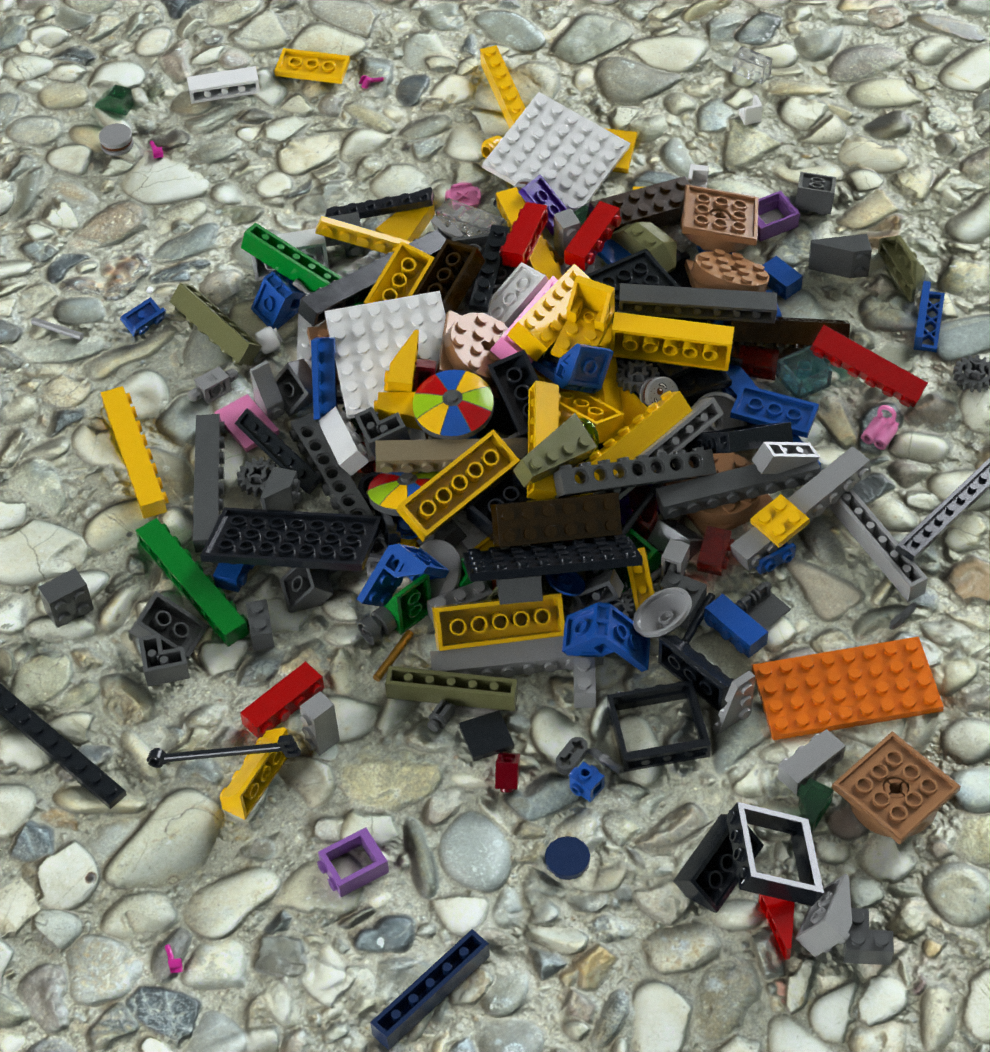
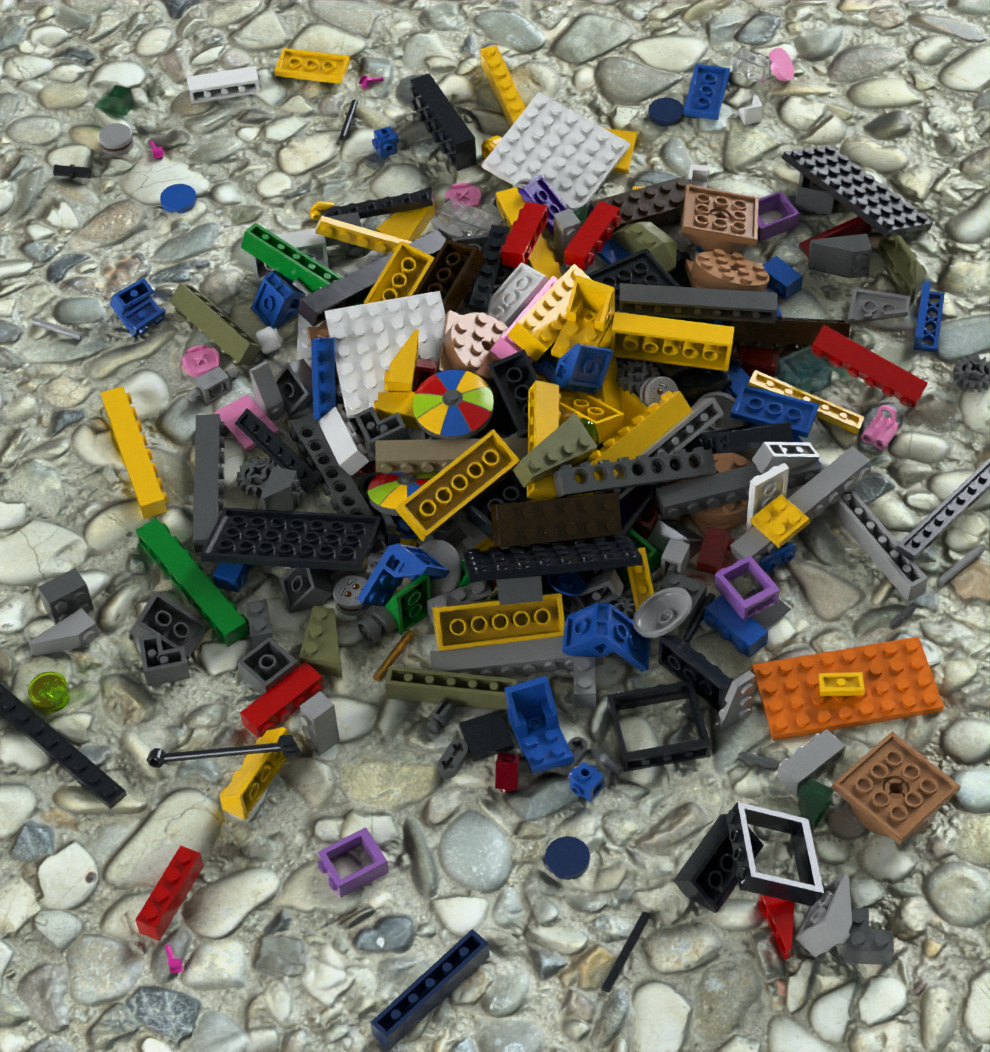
none -> clear neon green head [28,671,70,713]
none -> light grey slope [29,608,99,656]
none -> black pin [53,164,91,179]
none -> blue brick [110,278,155,318]
none -> red brick [135,845,204,941]
none -> blue tile [160,184,197,213]
none -> bright pink tile [182,345,221,377]
none -> dark grey brick [237,637,299,695]
none -> olive wedge [299,606,343,678]
none -> yellow arm [309,201,334,220]
none -> light grey head [333,575,371,616]
none -> black bar [339,100,358,141]
none -> blue brick [372,126,399,158]
none -> black brick [409,73,477,171]
none -> dark grey beam [438,739,469,779]
none -> blue bracket [504,676,574,775]
none -> black bar [601,912,650,993]
none -> dark blue tile [648,97,684,126]
none -> blue plate [683,64,730,120]
none -> medium lavender window [714,556,780,621]
none -> dark grey piece [738,751,779,768]
none -> white plate [746,463,789,532]
none -> yellow plate [748,370,865,434]
none -> bright pink tile [769,48,794,82]
none -> black plate [782,145,933,237]
none -> dark red panel [799,216,872,259]
none -> yellow plate [818,672,865,696]
none -> light grey wing [848,288,911,323]
none -> light grey bar [936,545,985,586]

